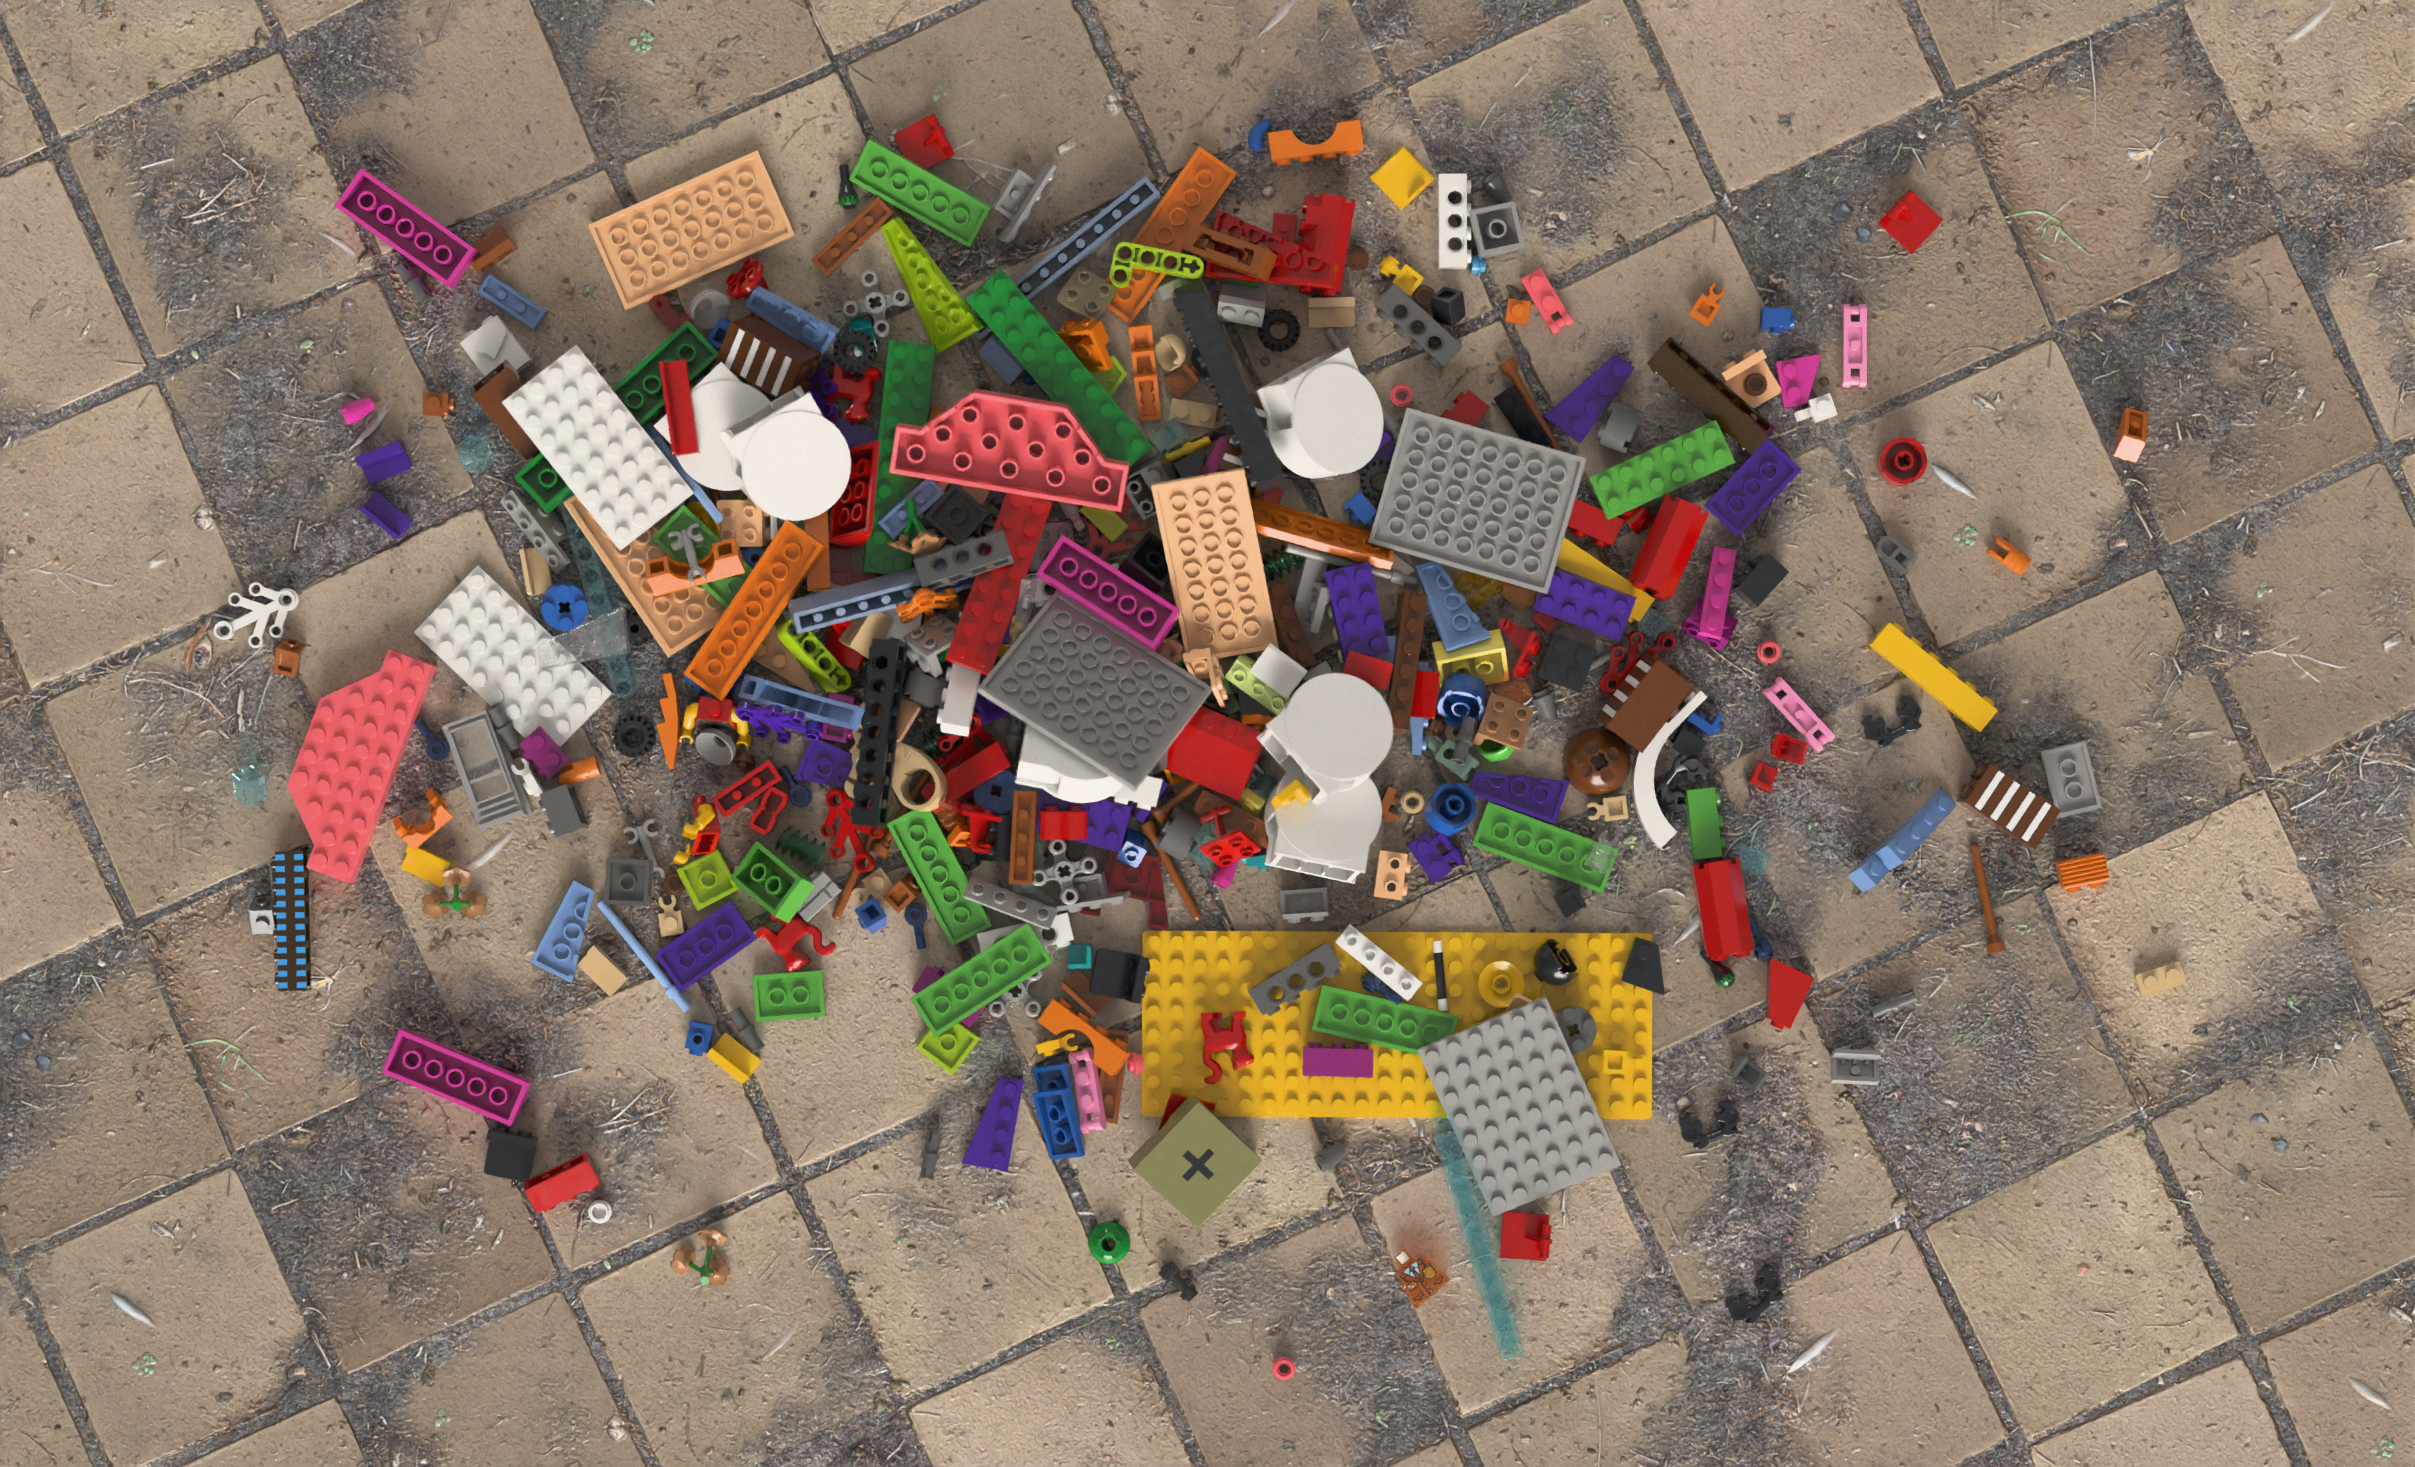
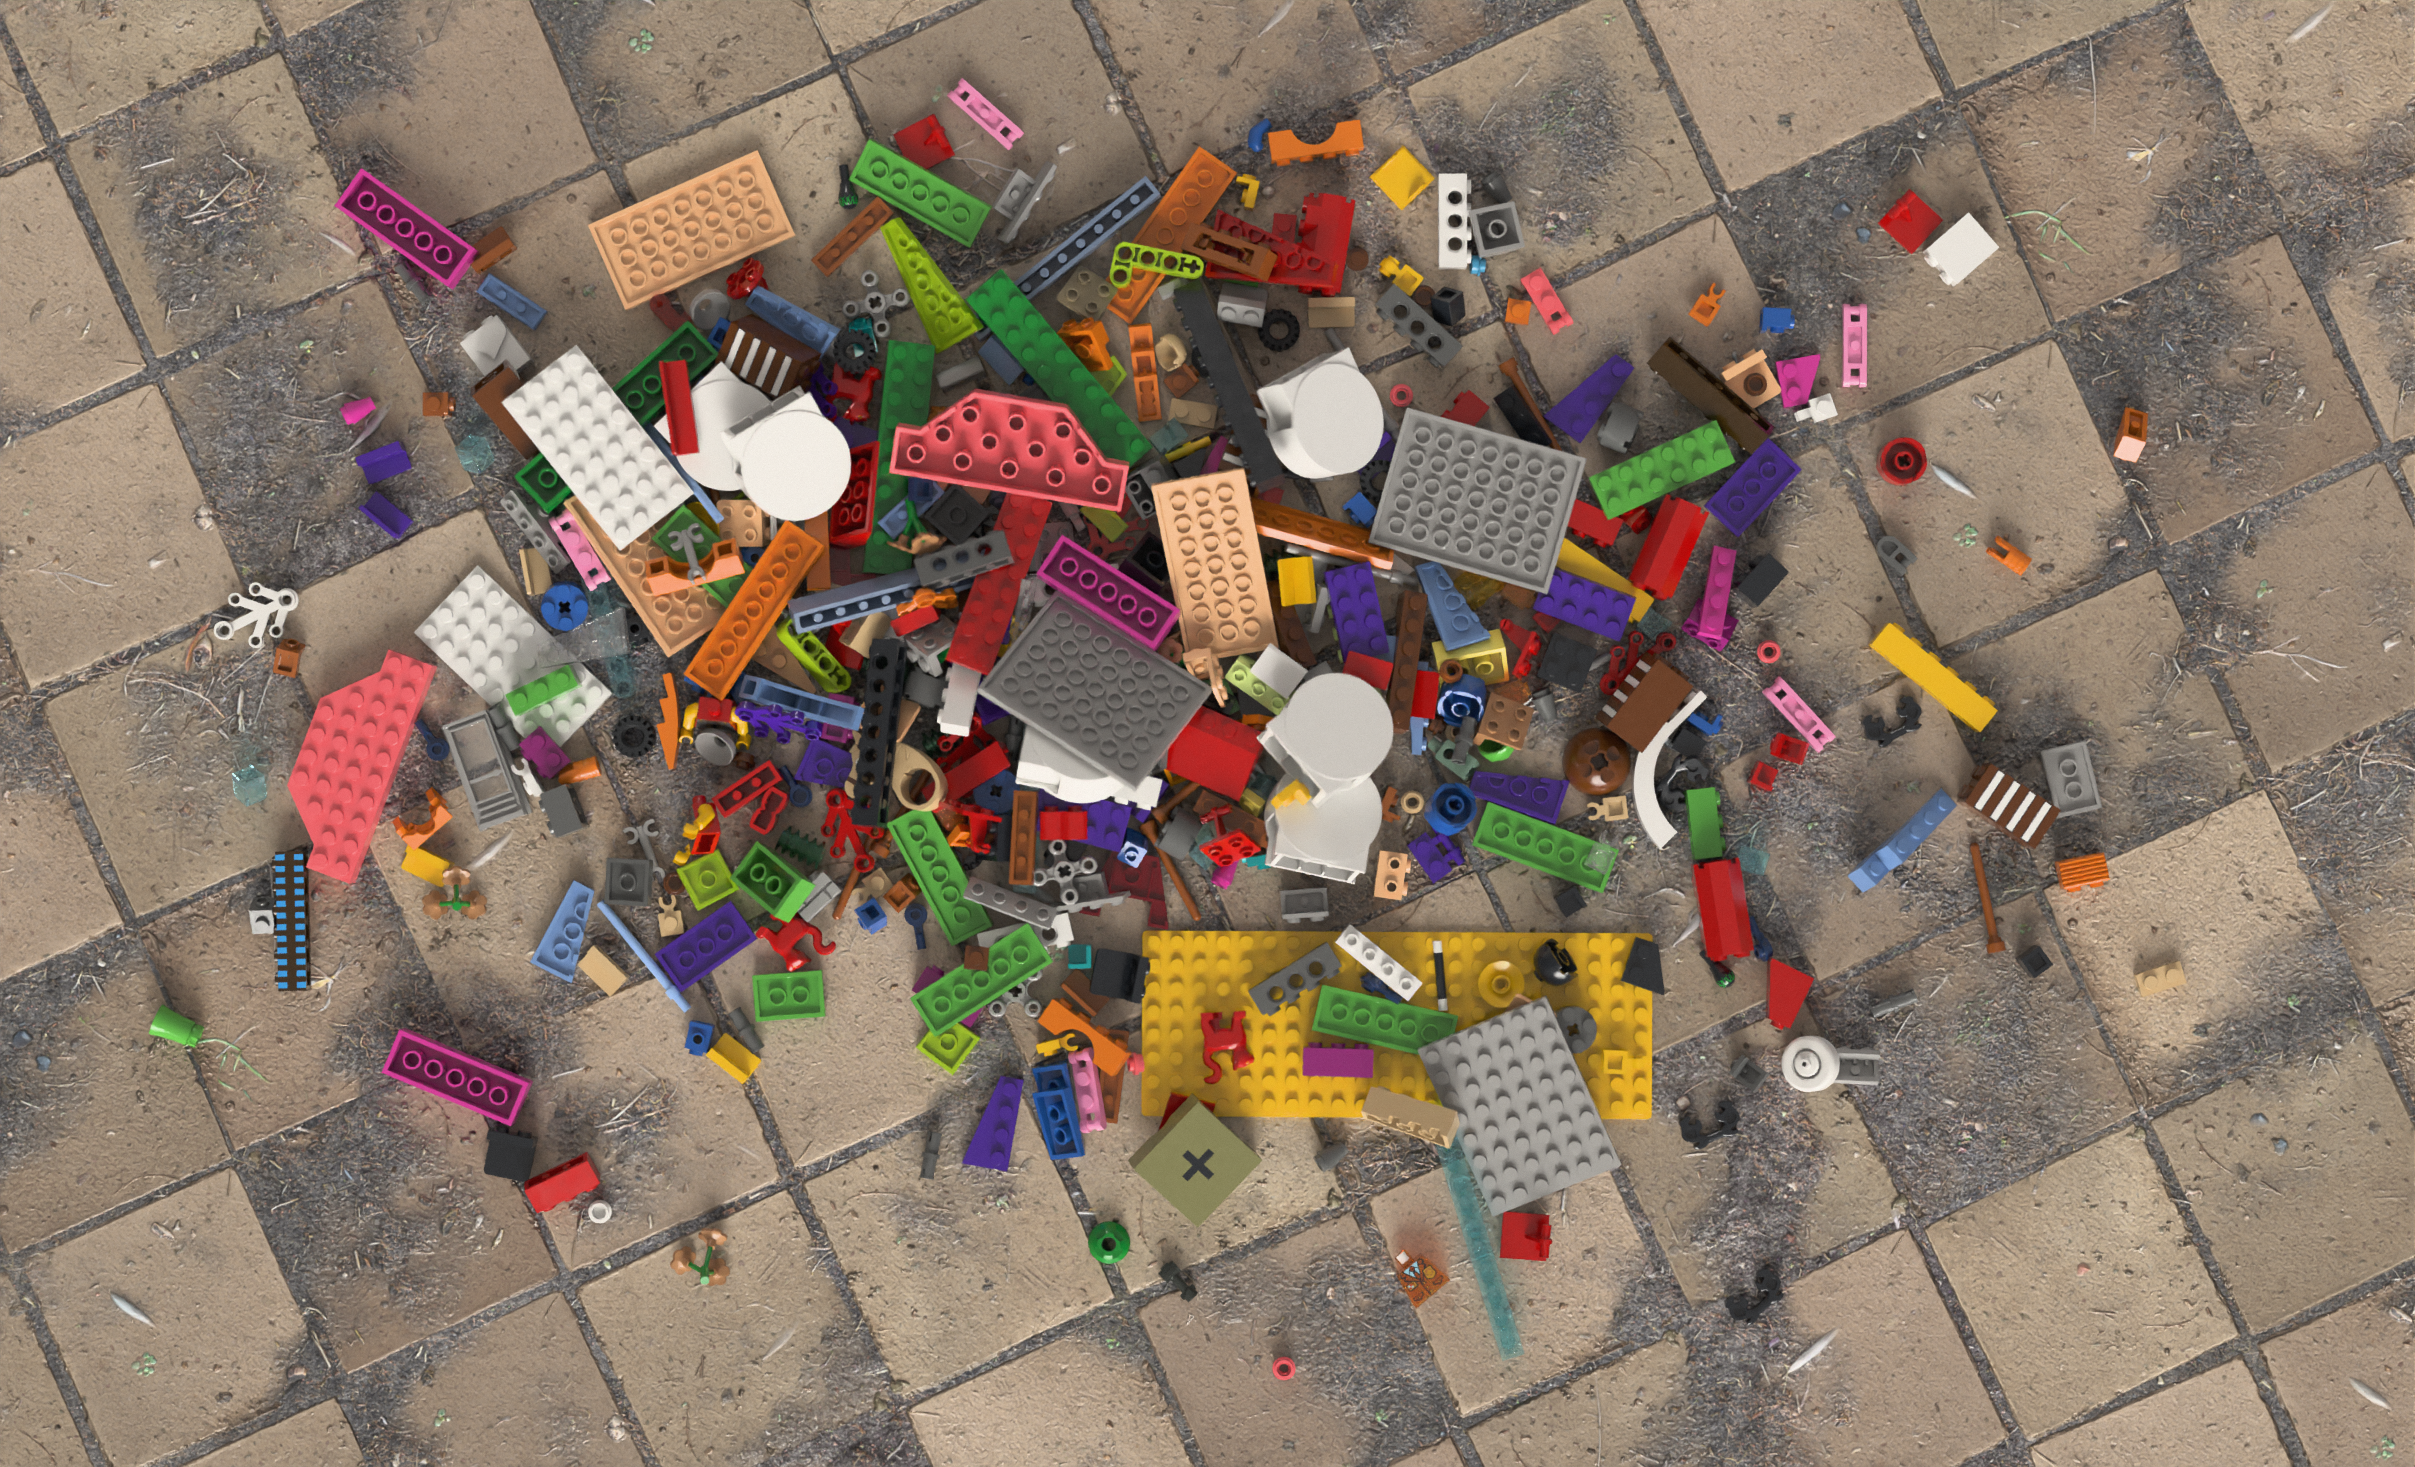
none -> bright green plant [149,1004,204,1048]
none -> bright green brick [505,664,582,716]
none -> bright pink plate [548,508,611,591]
none -> red slope [890,604,942,637]
none -> dark blue plate [908,477,933,501]
none -> light grey brick [935,356,986,393]
none -> bright pink plate [947,78,1024,151]
none -> reddish brown plate [964,945,990,971]
none -> yellow bracket [1236,174,1260,211]
none -> yellow panel [1278,556,1317,606]
none -> tan wedge [1361,1086,1460,1149]
none -> dark orange plate [1439,660,1463,683]
none -> white wheel [1781,1036,1840,1092]
none -> white brick [1923,213,1999,287]
none -> black panel [2015,945,2053,978]

